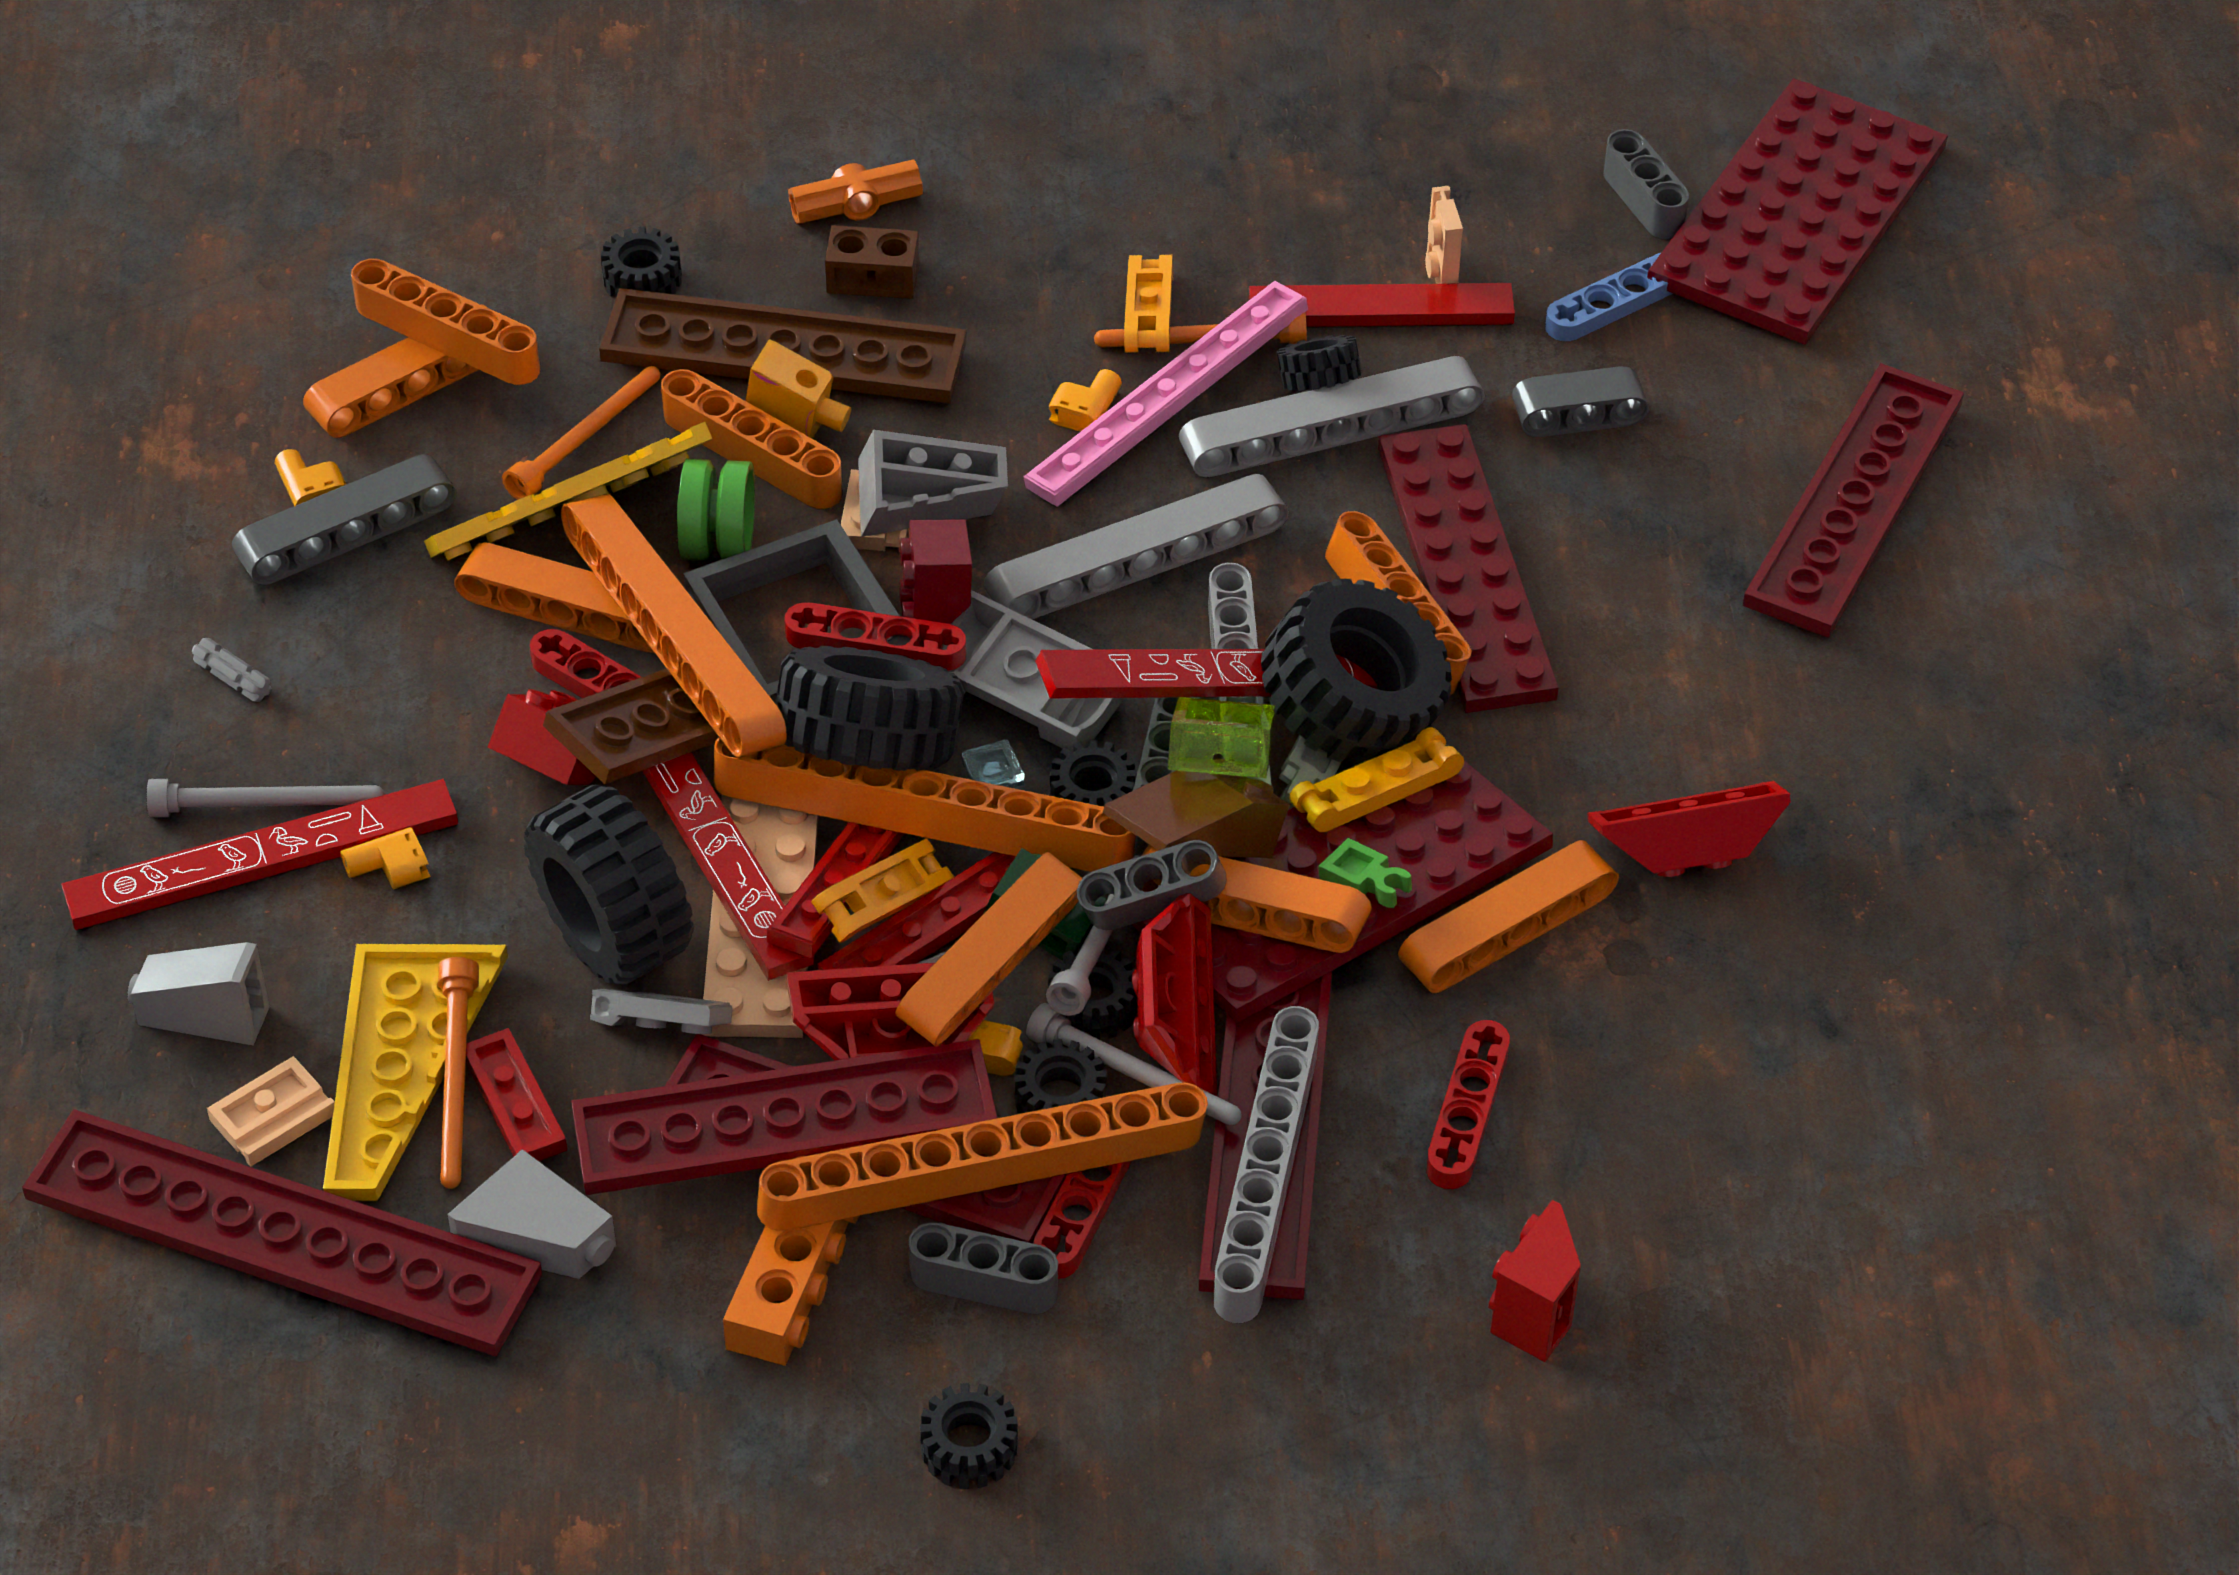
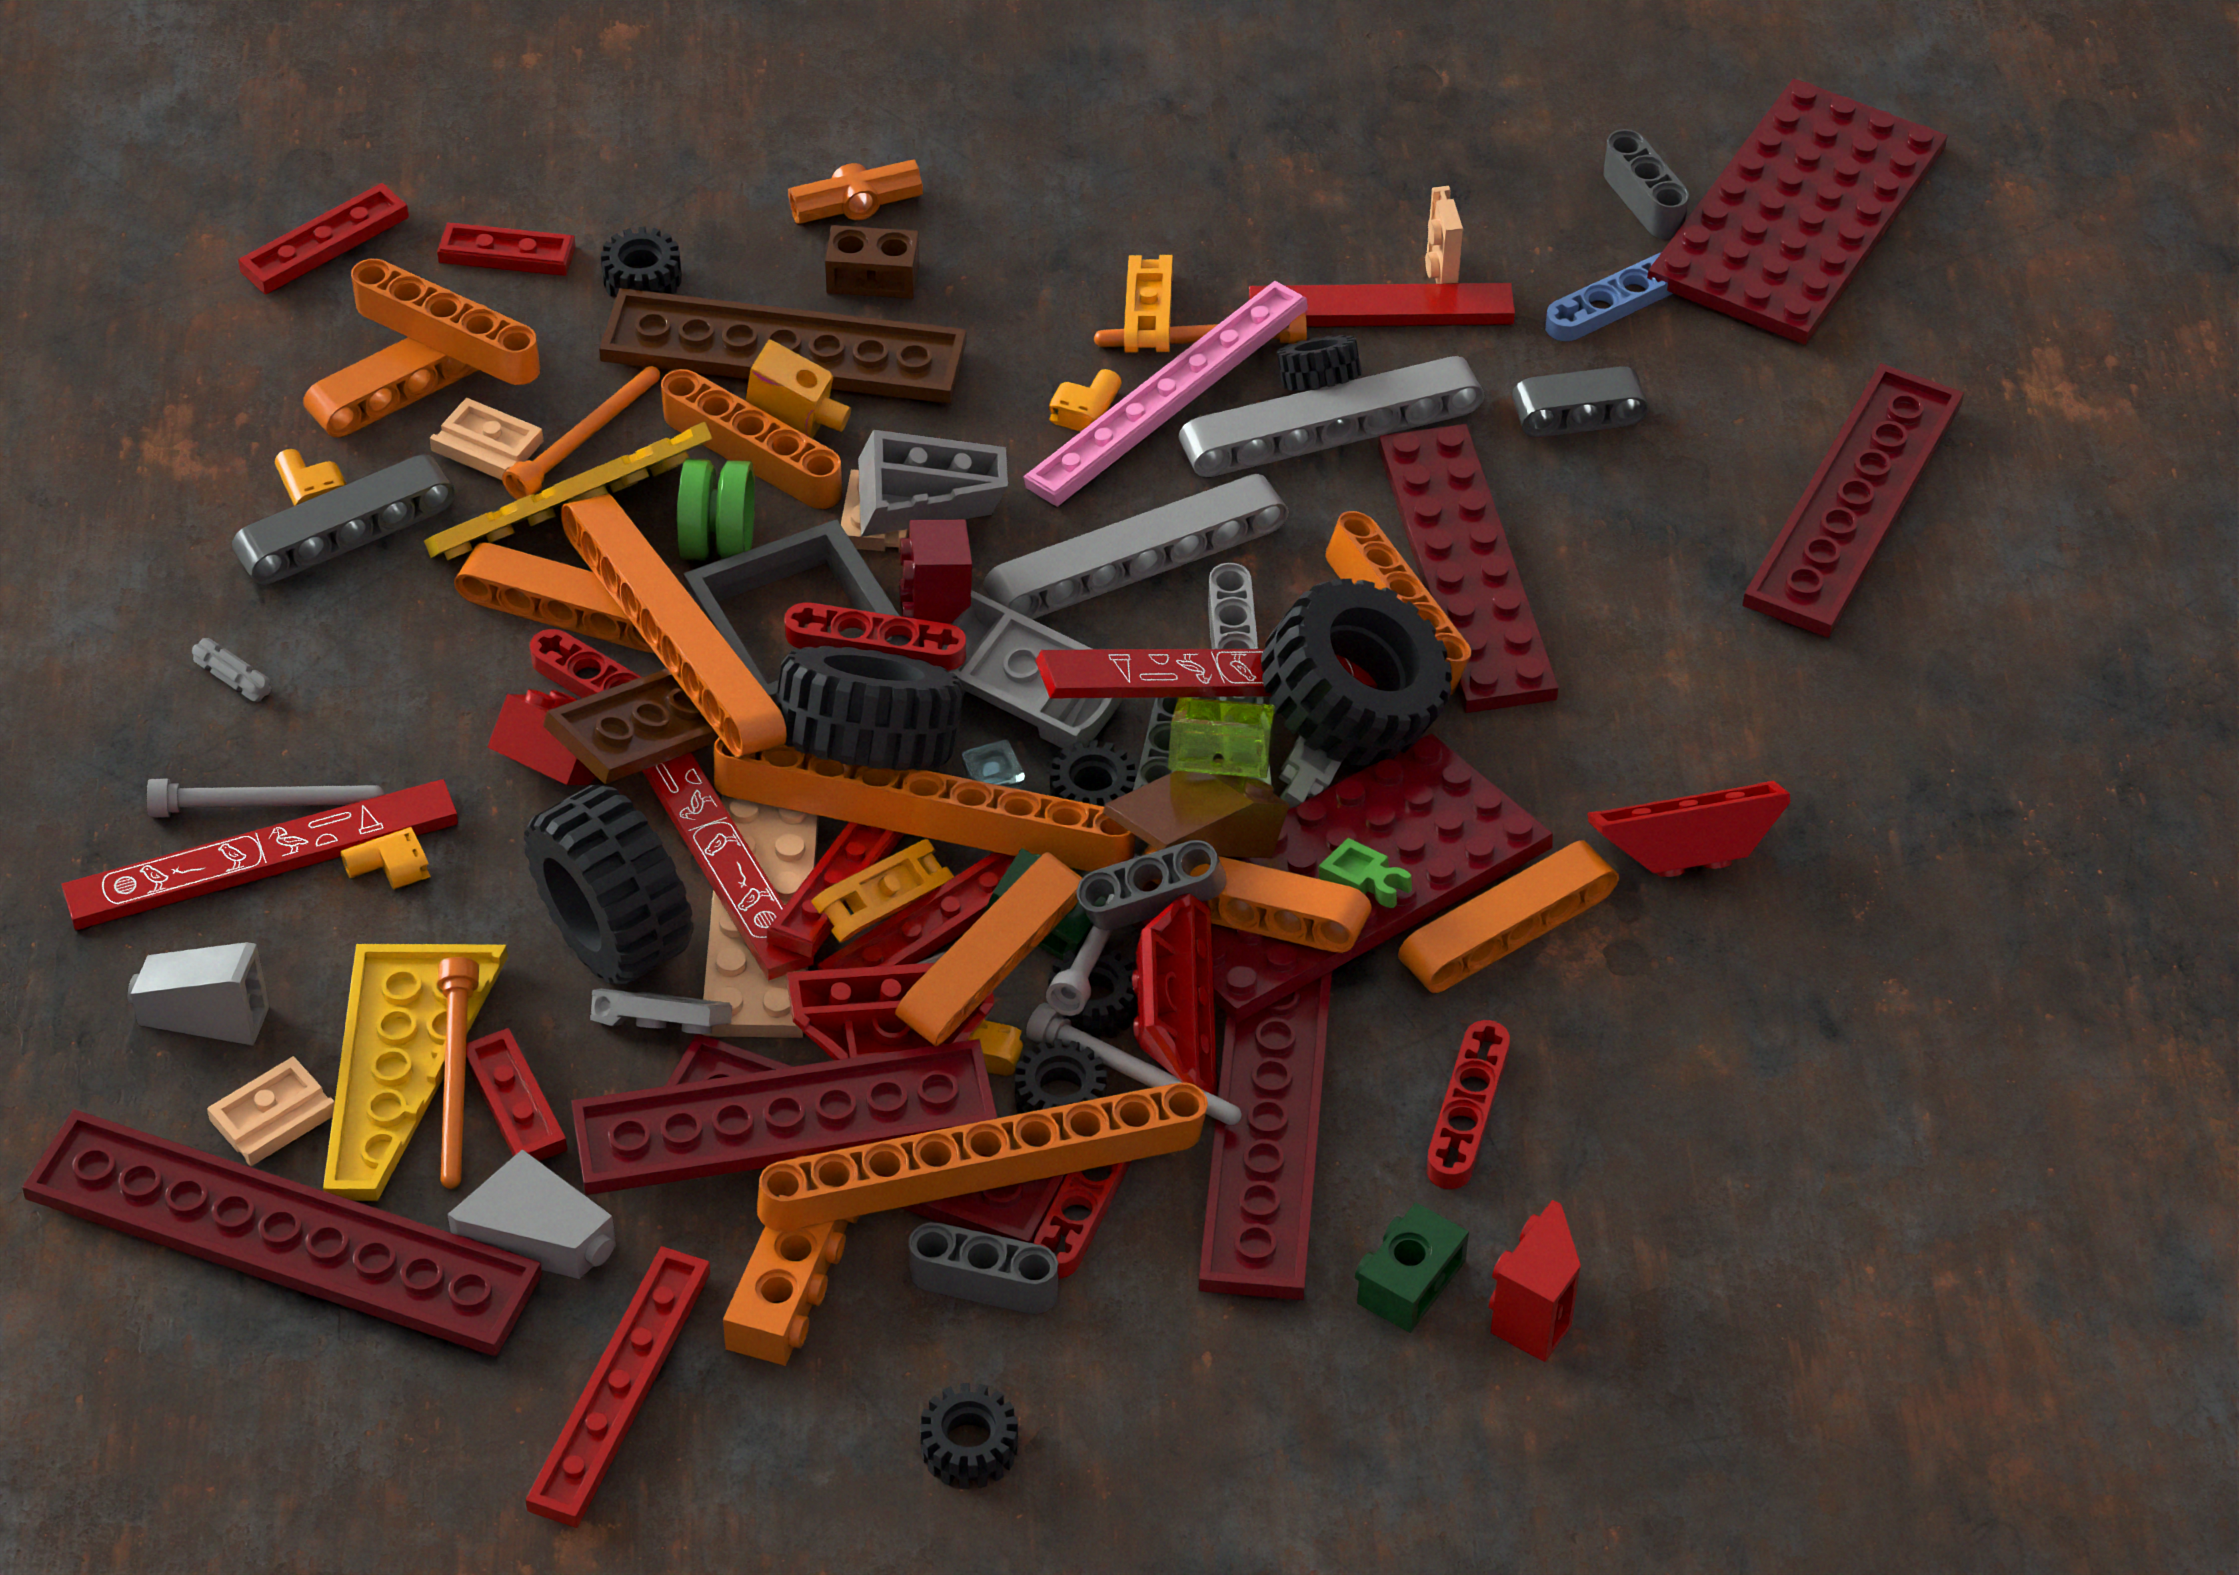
light grey beam [1214,1006,1319,1323] -> none
light orange plate [1289,727,1464,833] -> none
none -> red plate [238,183,409,295]
none -> light nougat plate [430,397,544,480]
none -> red tile [437,222,576,276]
none -> red plate [525,1246,711,1528]
none -> dark green brick [1355,1202,1469,1333]

